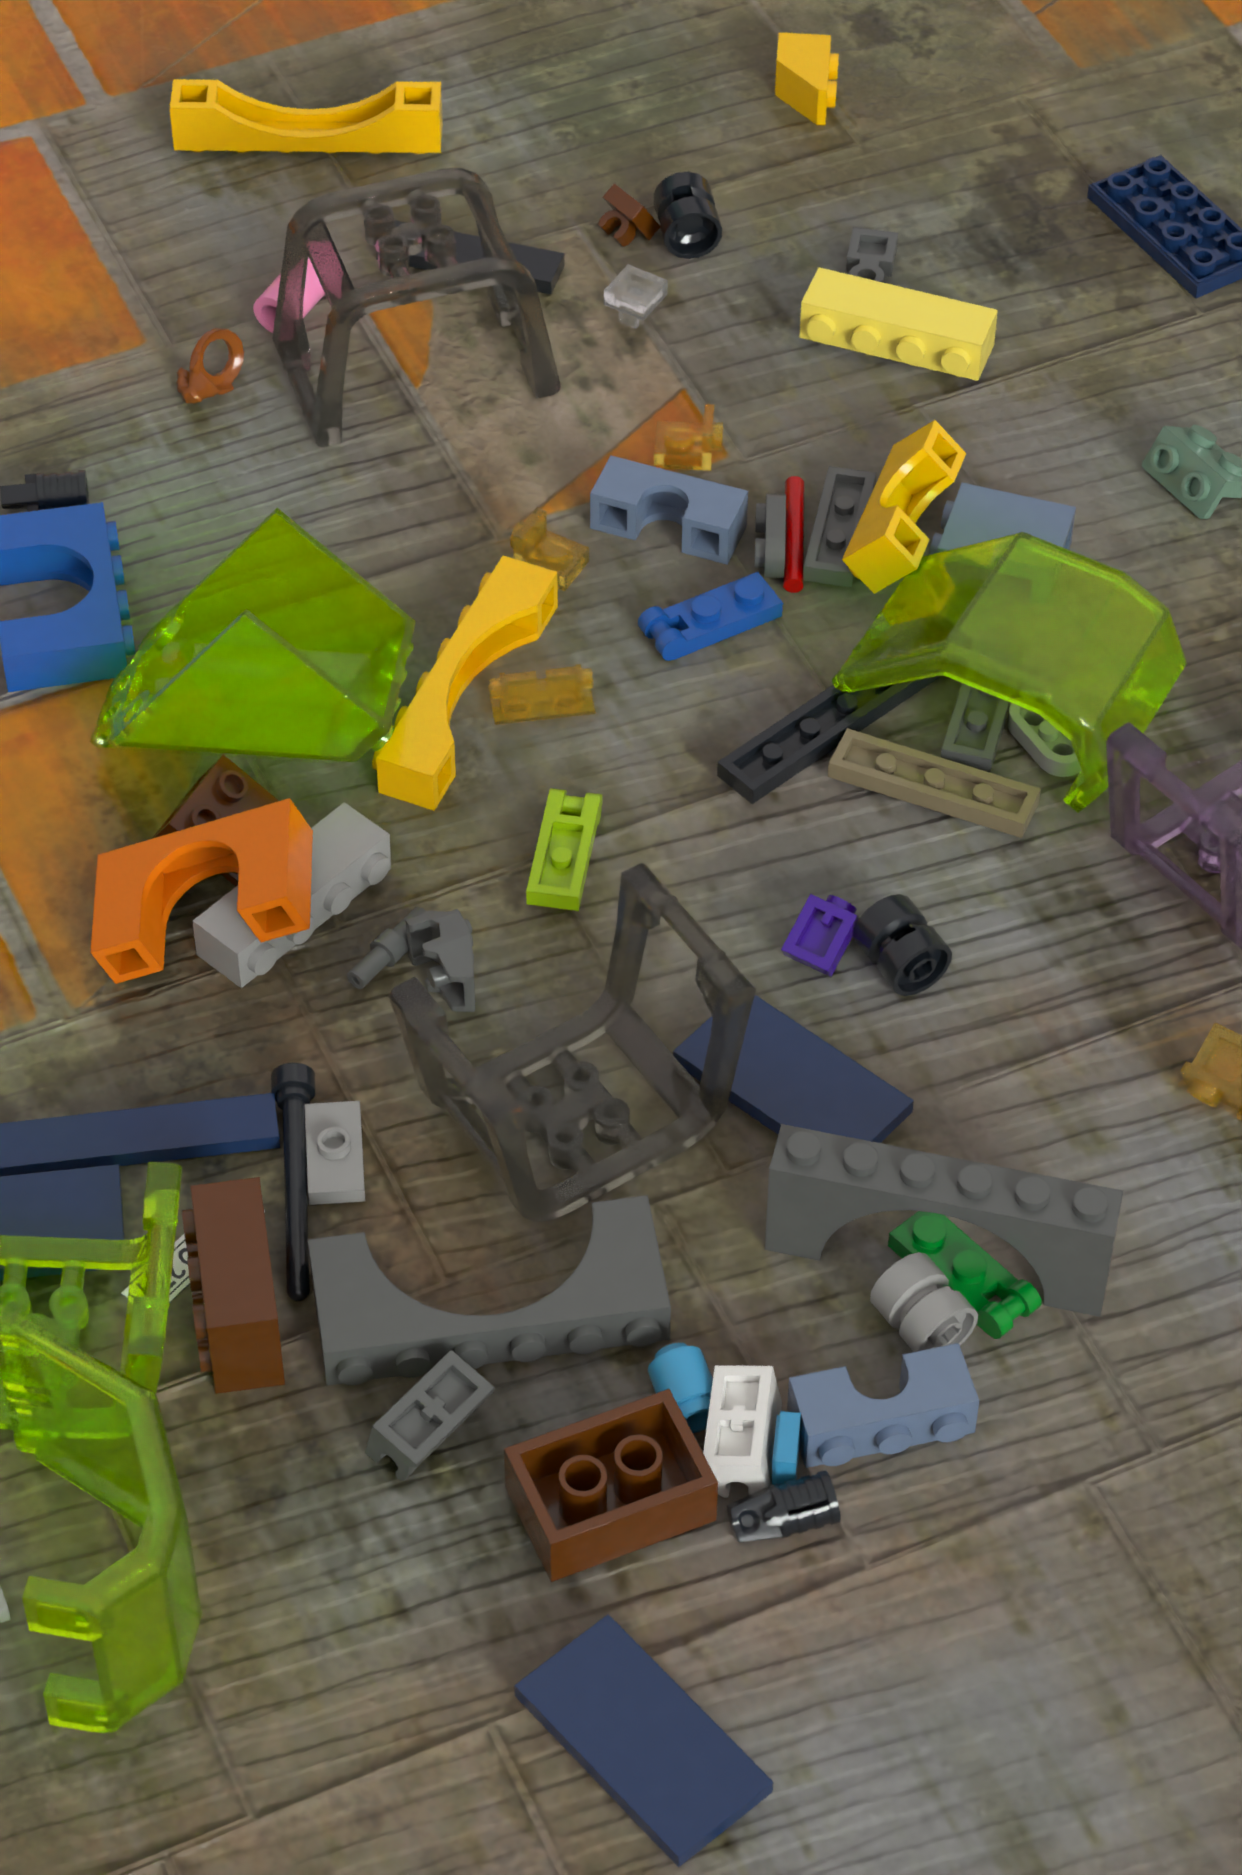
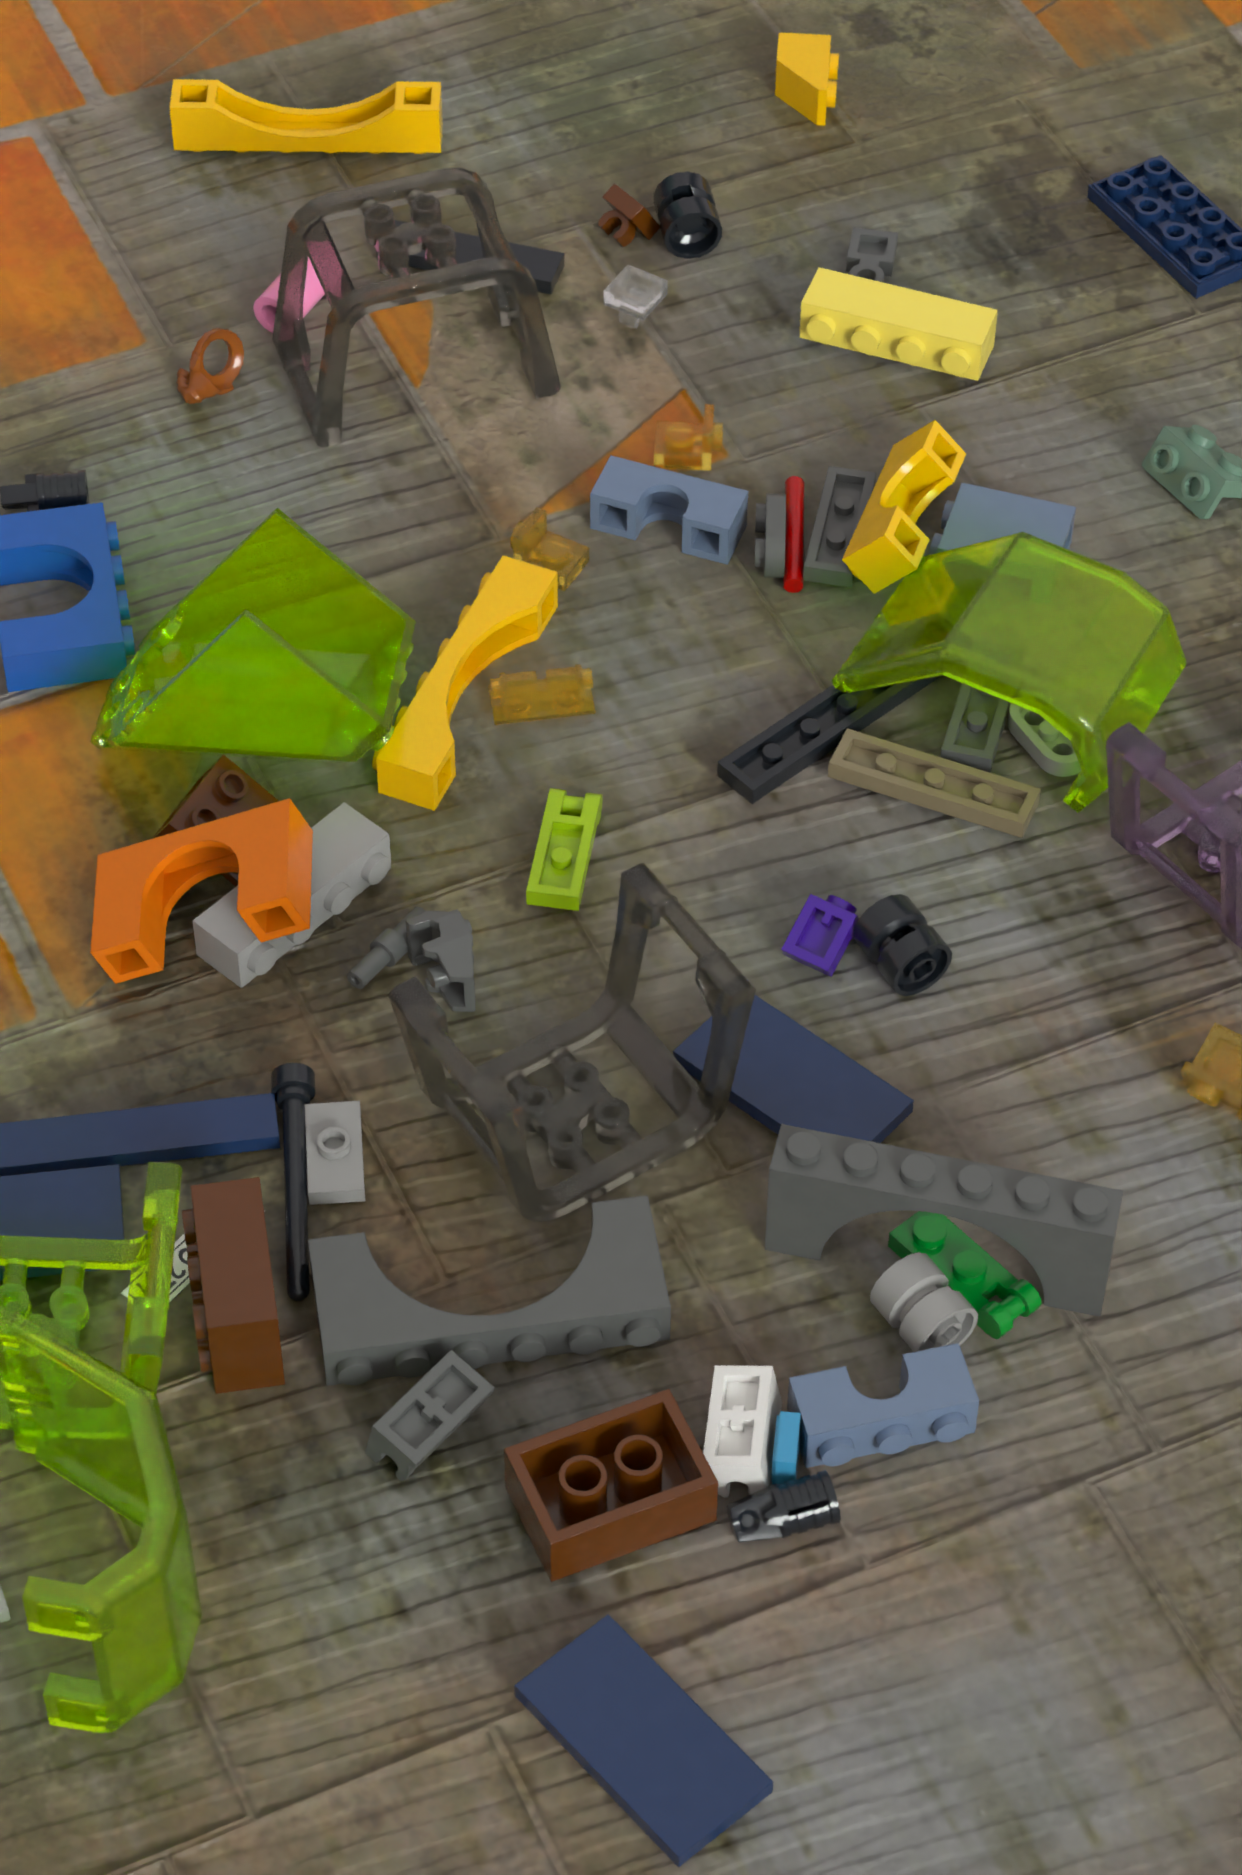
blue plate [637,572,783,661] -> none
dark azure brick [648,1343,713,1433] -> none

